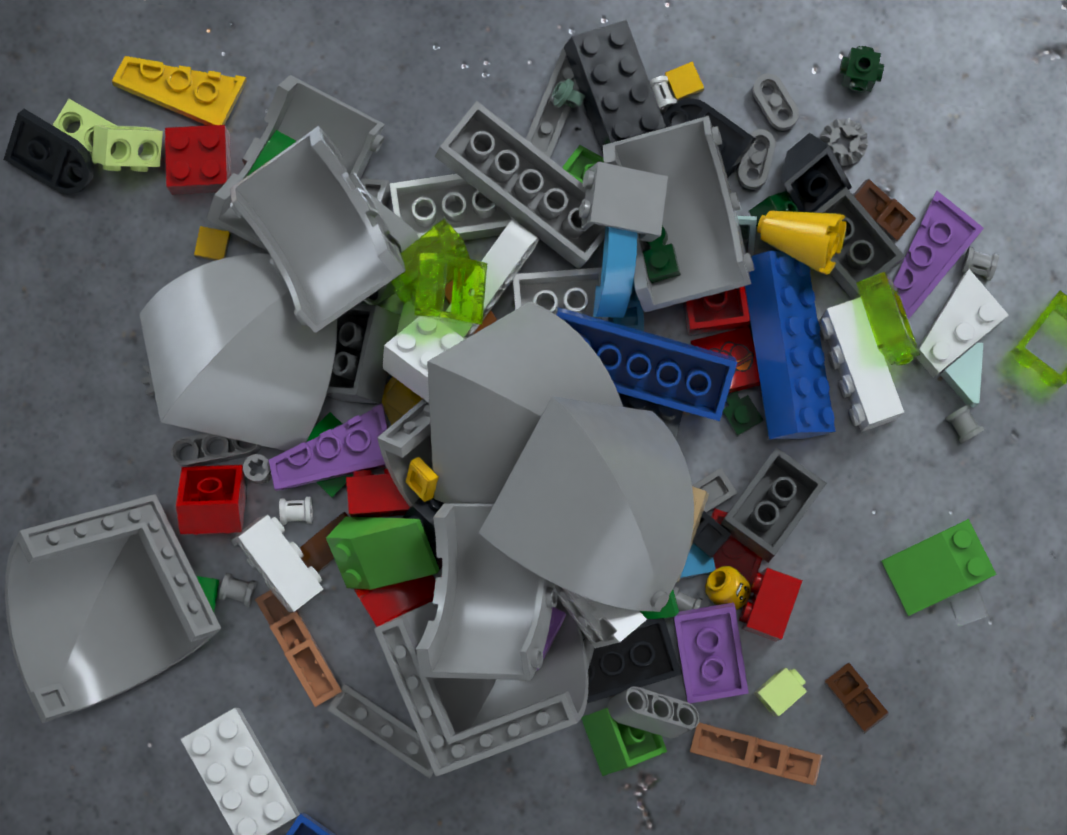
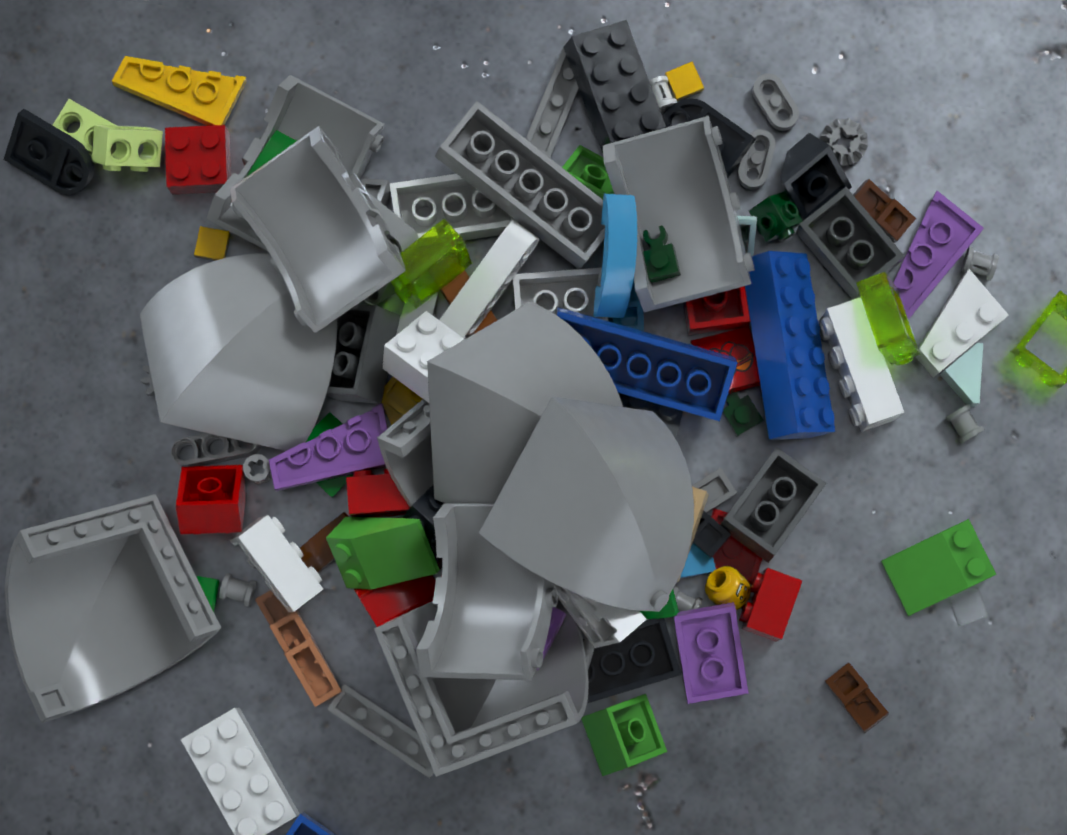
white bush [279,496,313,525] -> none
yellow tile [405,457,439,502] -> none
clear neon green window [414,253,488,325] -> none
sand green plate [552,79,585,108] -> none
light grey panel [579,162,668,242] -> none
light grey beam [608,686,699,738] -> none
nougat slope [690,723,823,786] -> none
yellowish green brick [753,668,807,717] -> none
yellow cone [757,211,846,275] -> none
dark green brick [839,46,884,92] -> none

